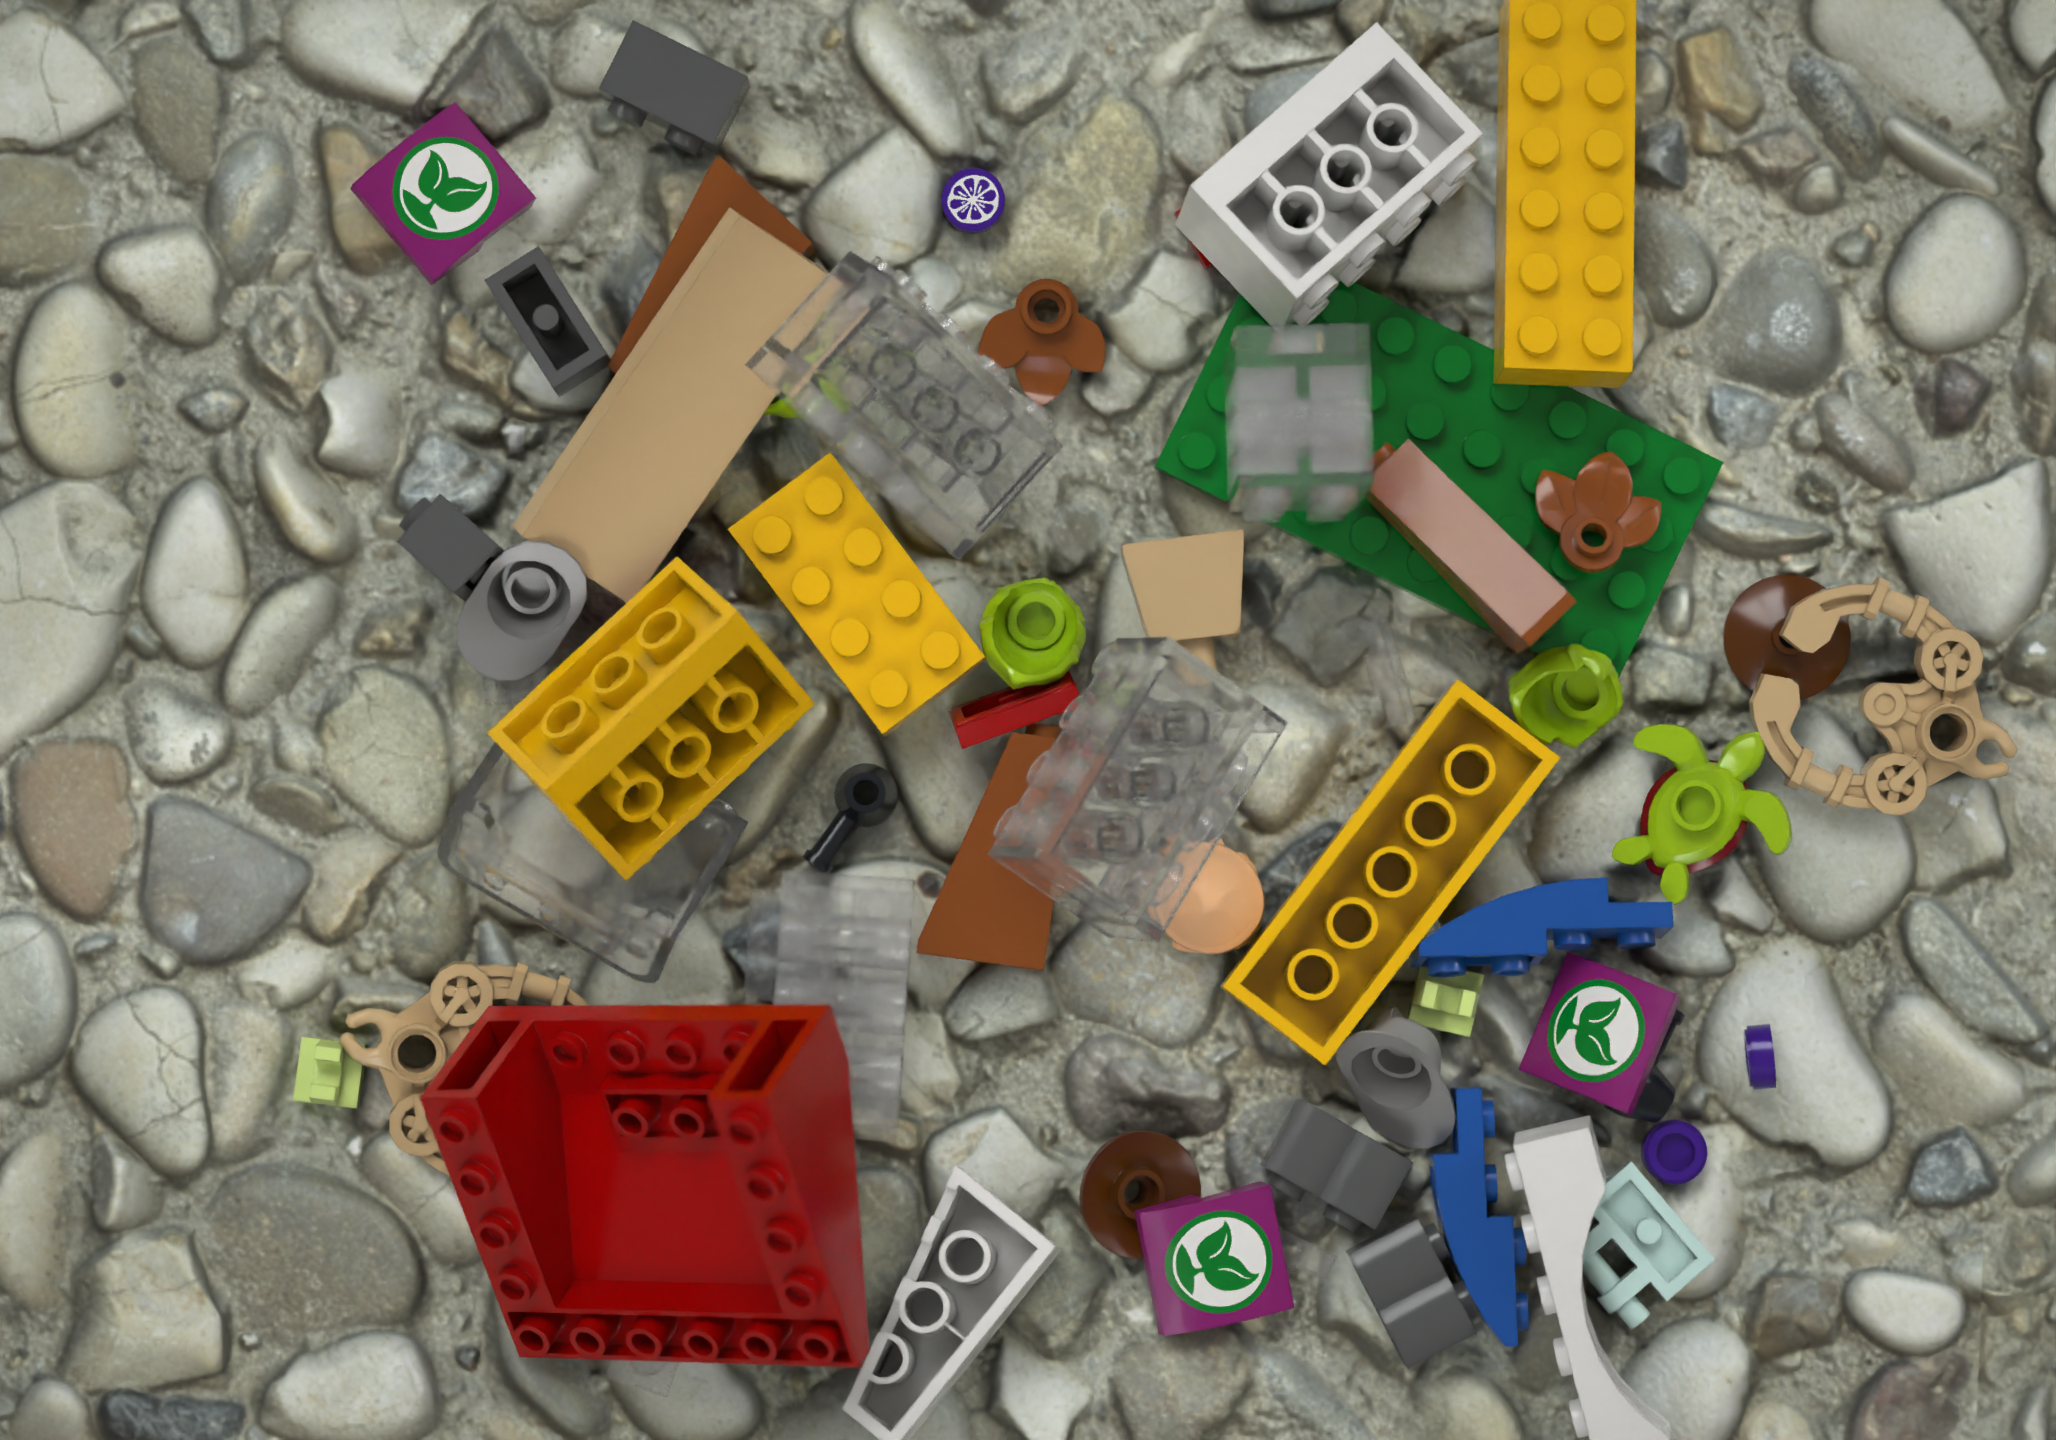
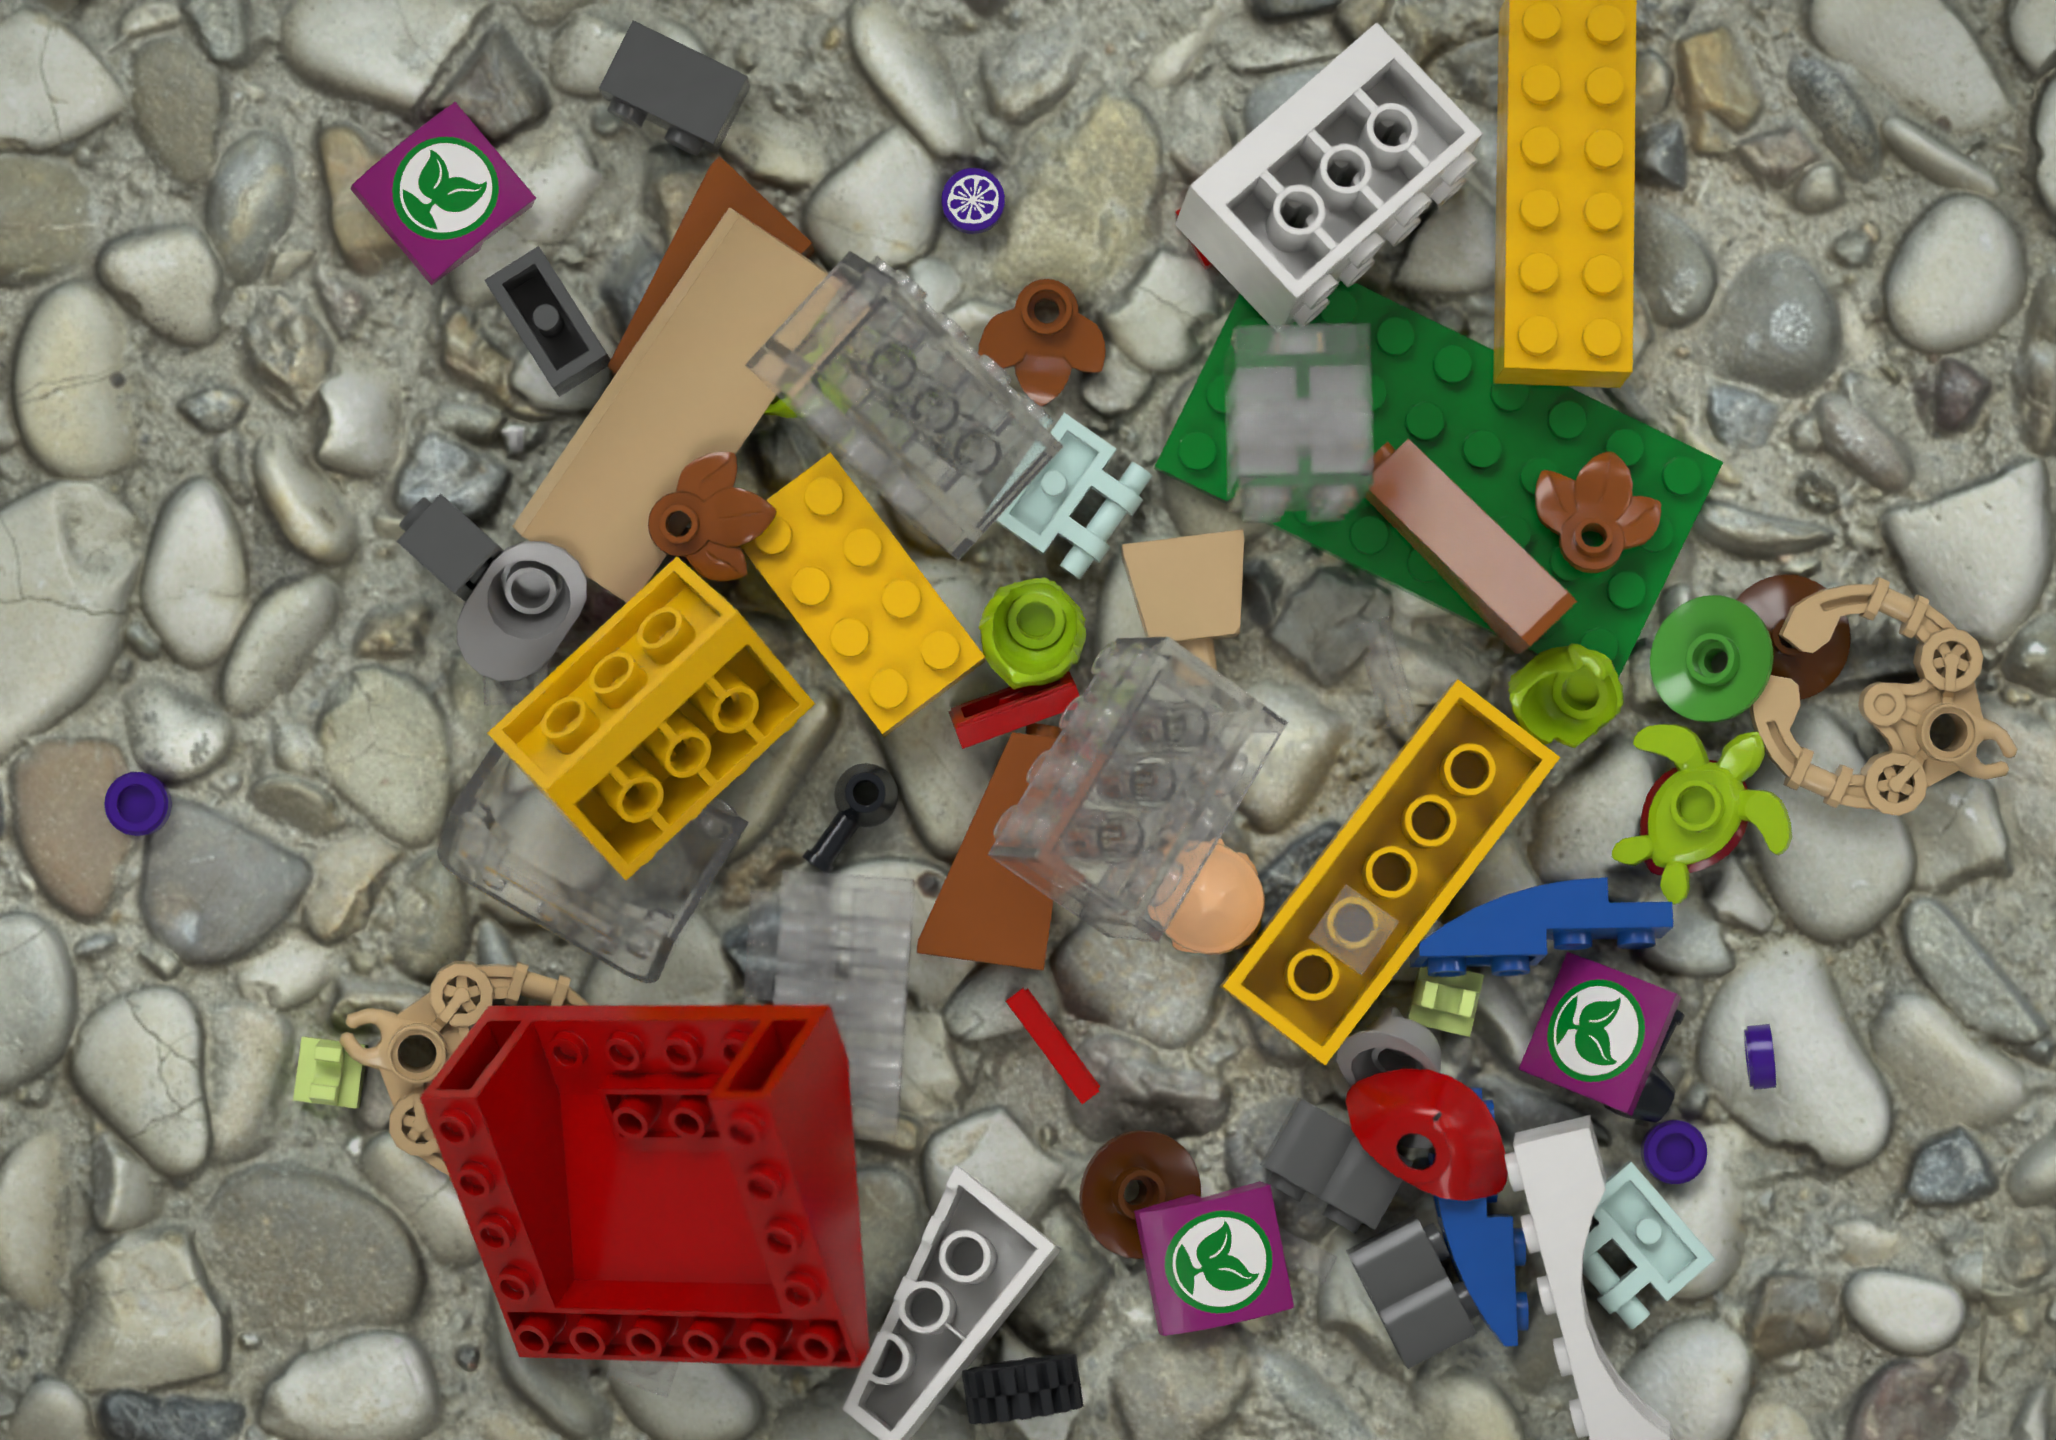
none -> dark purple tile [104,772,172,836]
none -> dark orange plate [648,451,777,581]
none -> black tyre [962,1354,1084,1424]
none -> light aqua plate [991,413,1152,580]
none -> red tile [1006,988,1100,1104]
none -> clear plate [1308,885,1399,975]
none -> red piece [1345,1068,1508,1201]
none -> bright green dish [1650,595,1773,723]

